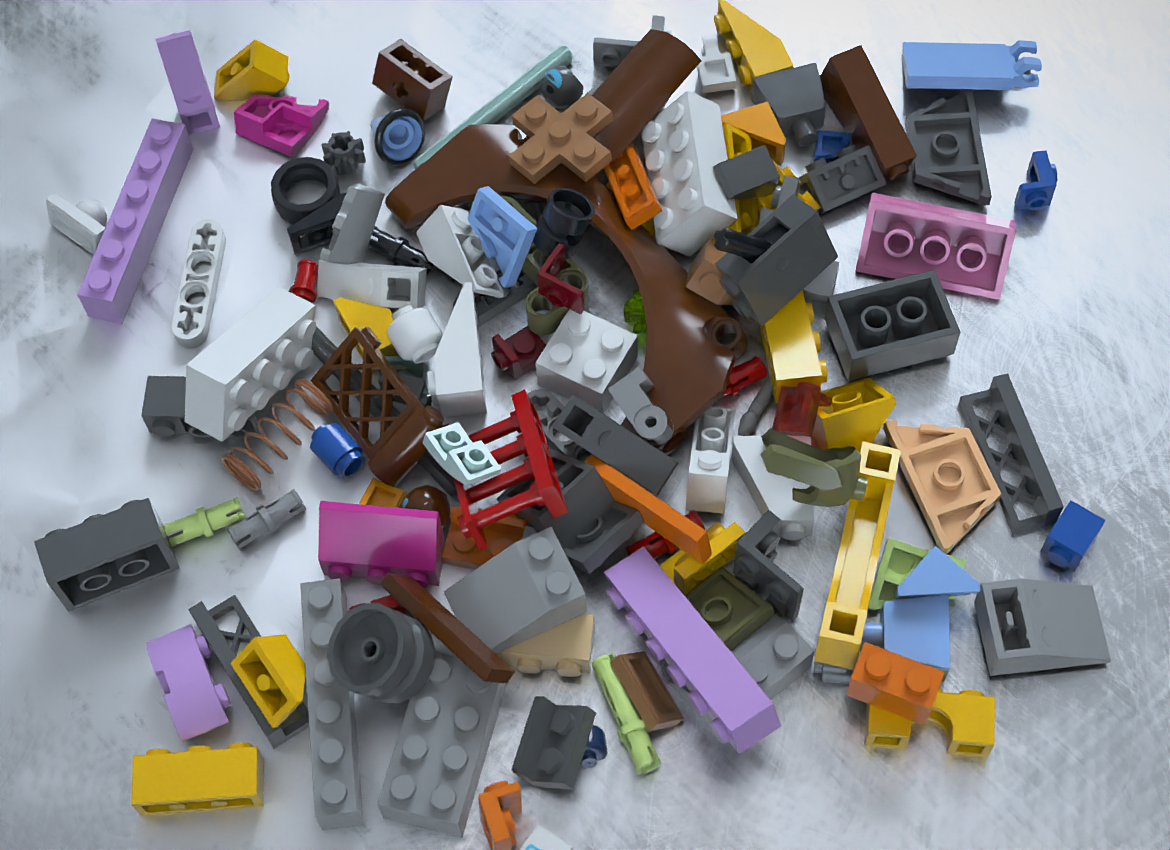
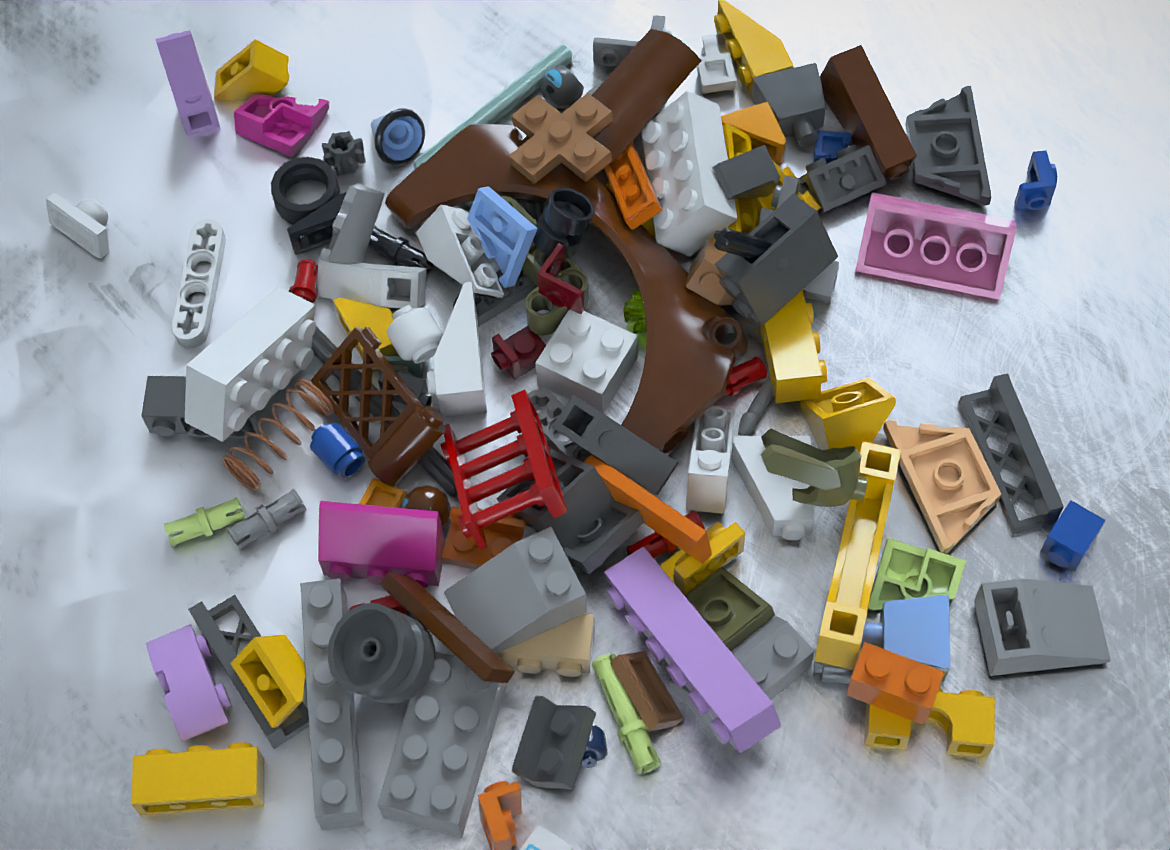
dark grey brick [34,498,180,612] -> none
lavender brick [77,118,194,324] -> none
reddish brown brick [372,39,453,121] -> none
light aqua slope [423,423,501,485] -> none
light grey leg [608,367,674,445] -> none
dark grey bracket [733,510,804,622] -> none
clear red bracket [772,382,832,437] -> none
dark grey brick [824,270,961,381] -> none
light blue slope [894,545,980,599] -> none
light blue tile [901,40,1042,90] -> none

